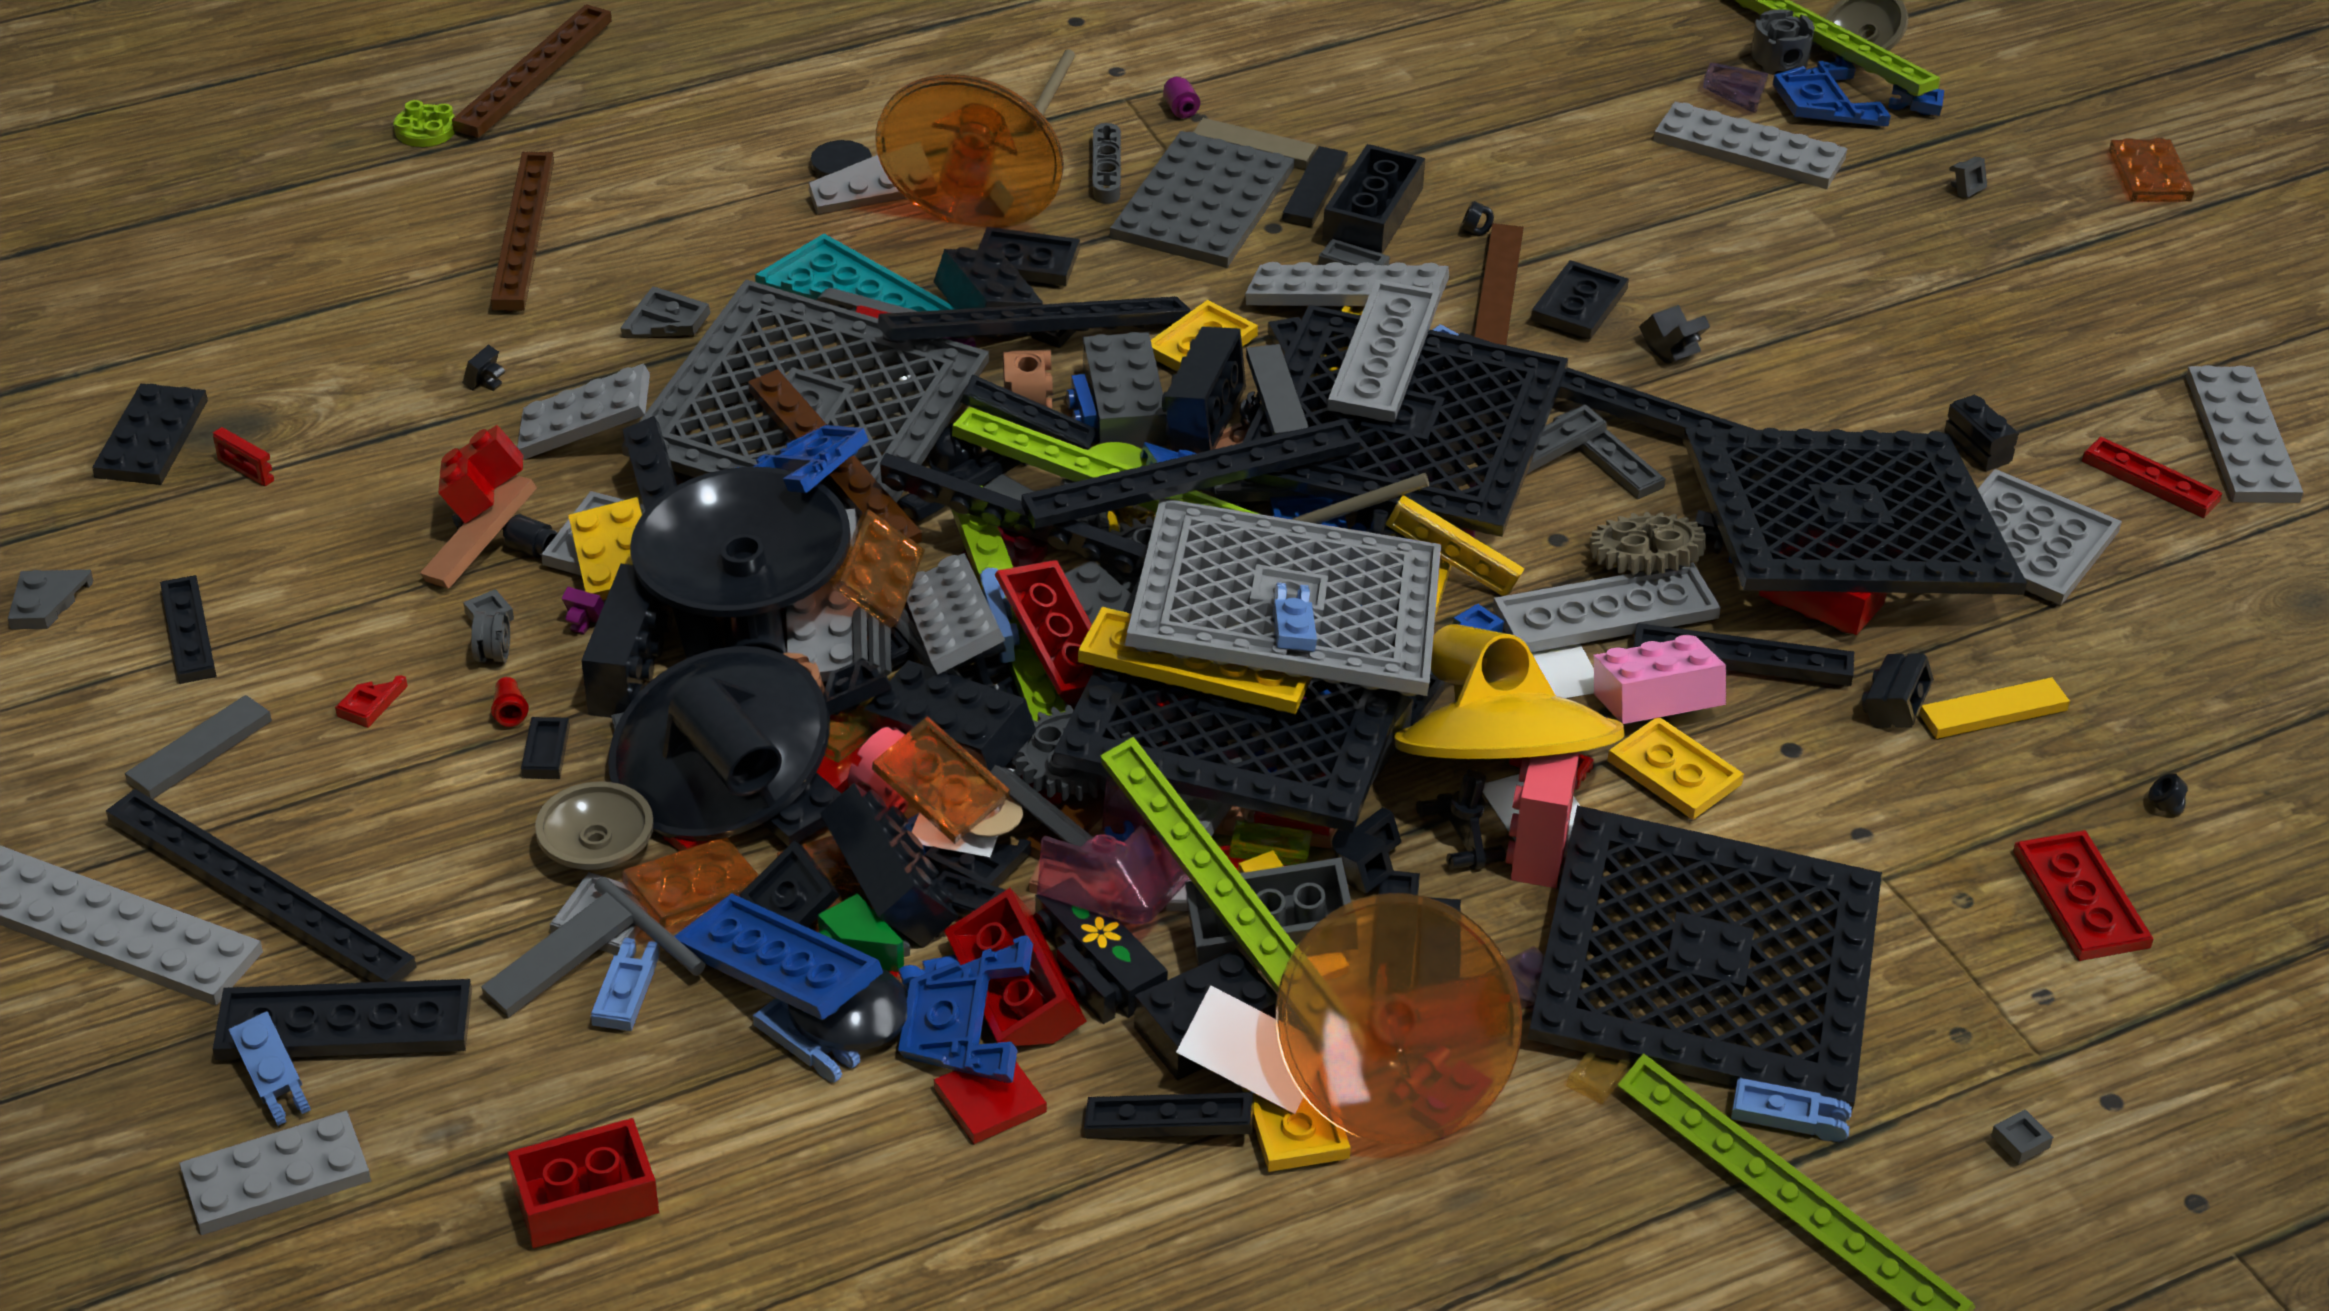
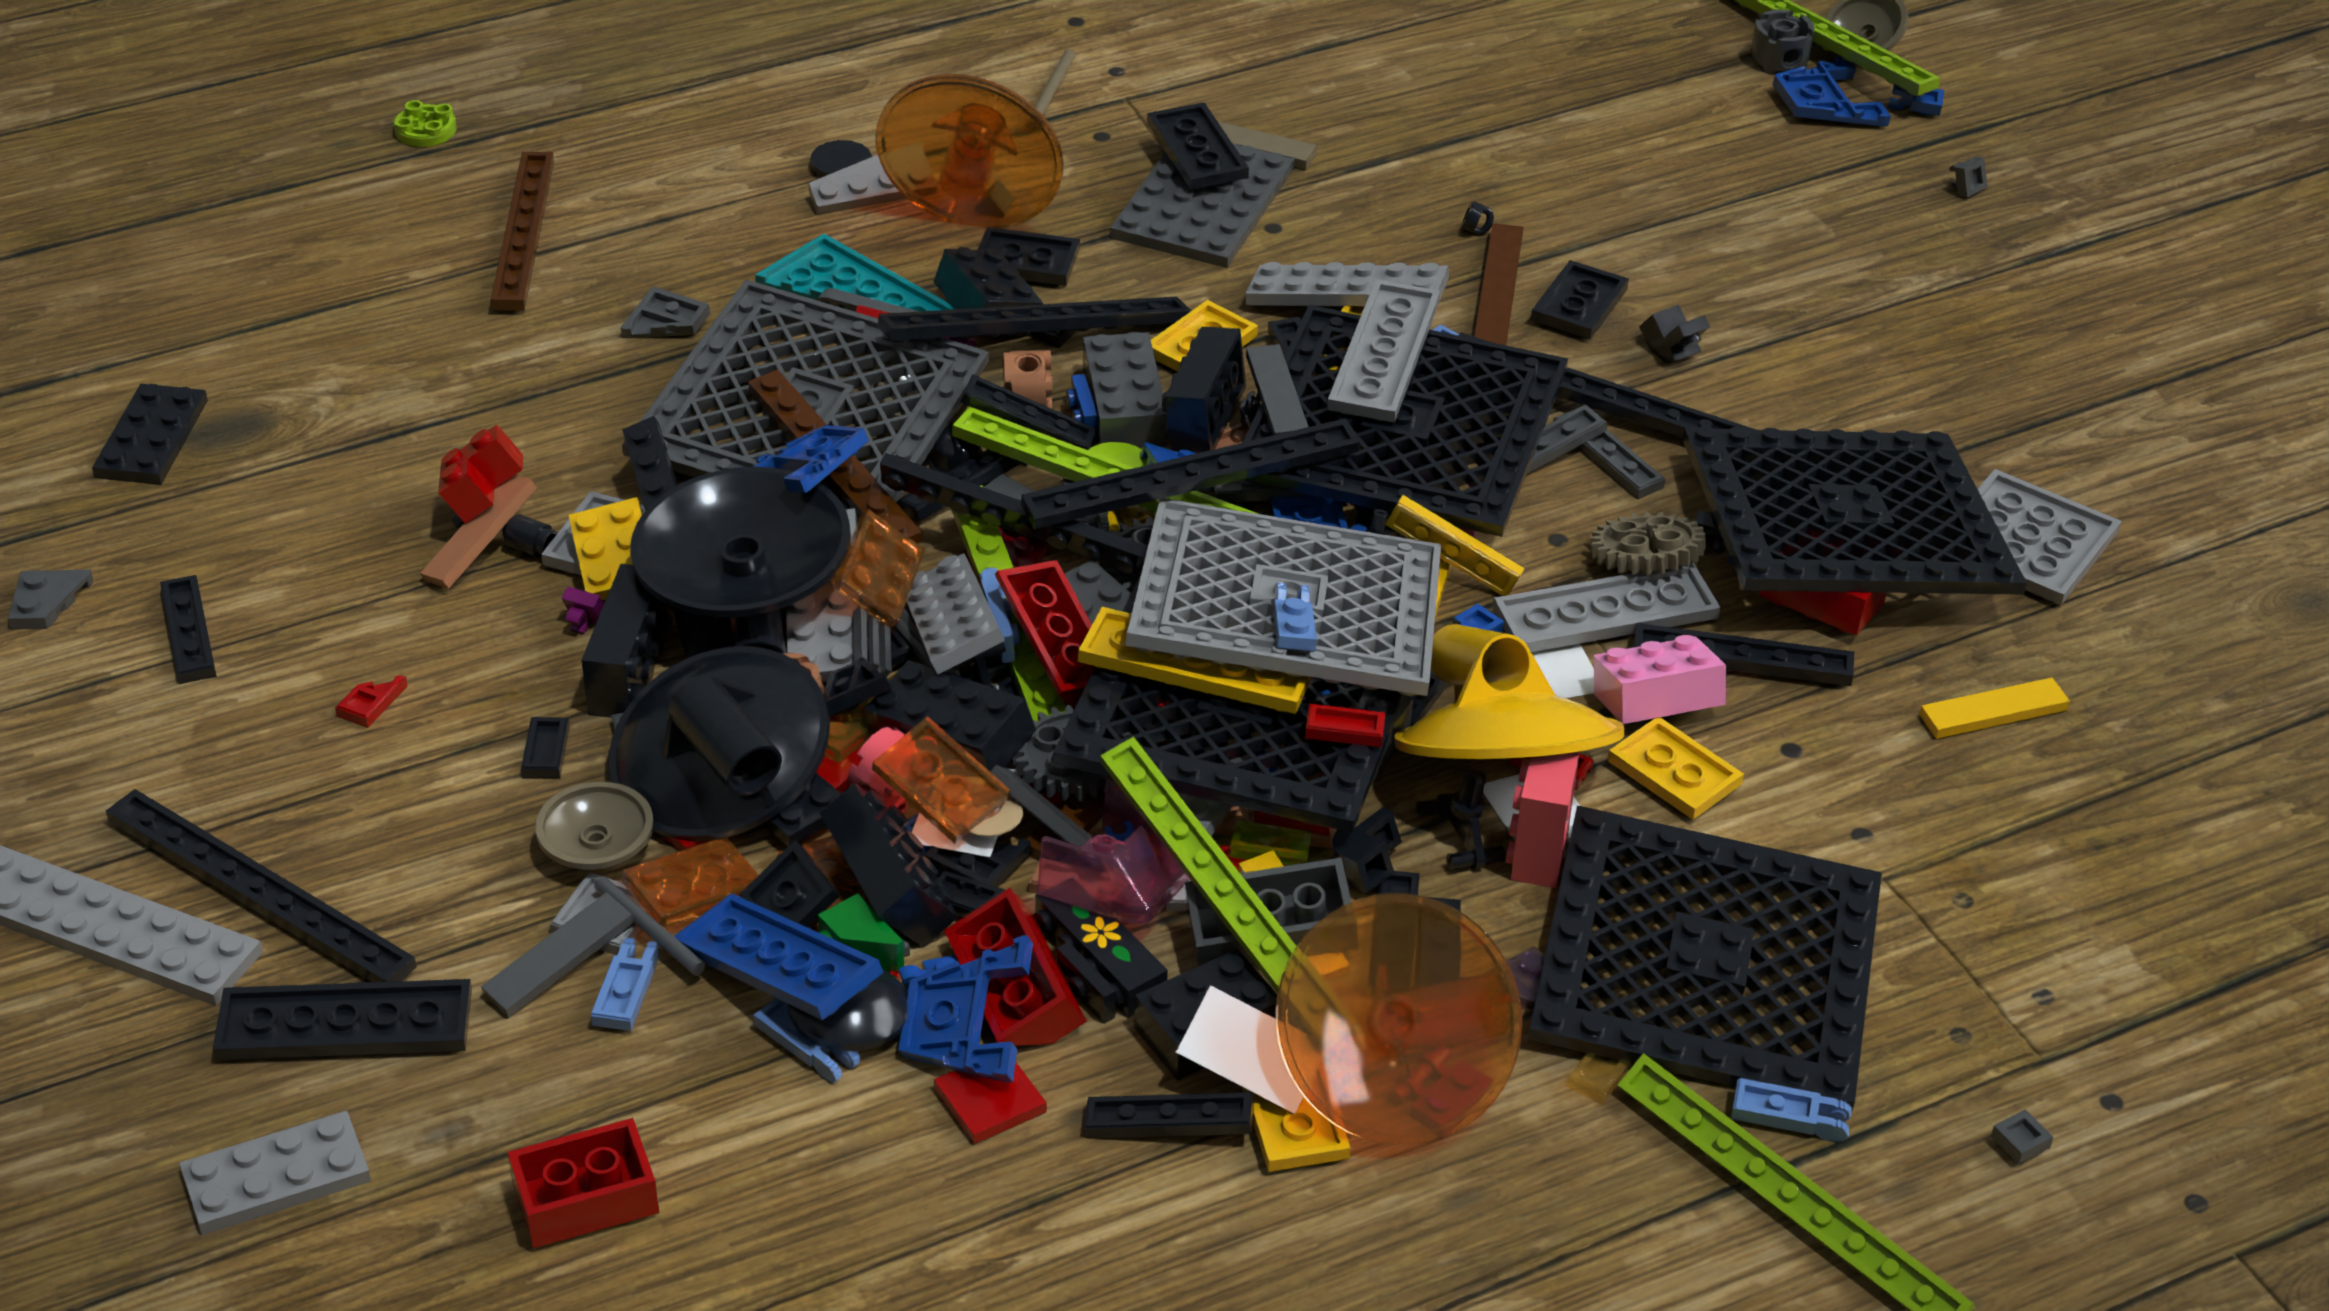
dark grey tile [125,695,272,799] -> none
red tile [213,427,275,487] -> none
medium blue hinge [228,1011,311,1126] -> none
reddish brown plate [452,4,612,138] -> none
black tile [462,344,505,391] -> none
dark grey plate [463,589,514,622] -> none
dark grey wheel [471,611,510,663] -> none
red cone [491,677,529,727] -> none
light grey plate [517,363,650,460] -> none
dark grey beam [1093,123,1121,204] -> none
magenta brick [1163,77,1200,118] -> none
black tile [1282,146,1348,227] -> none
dark tan bar [1292,473,1429,524] -> none
dark grey tile [1318,239,1390,265] -> none
black brick [1322,144,1426,254] -> none
light grey plate [1654,102,1848,189] -> none
wing [1703,62,1769,113] -> none
black brick [1862,653,1934,728] -> none
black brick [1944,394,2019,471] -> none
red tile [2013,830,2154,961] -> none
red tile [2082,436,2222,518] -> none
clear orange plate [2109,138,2194,202] -> none
black tile [2148,773,2188,816] -> none
light grey plate [2186,365,2303,503] -> none
none -> black plate [1147,102,1249,190]
none -> red tile [1305,704,1385,747]

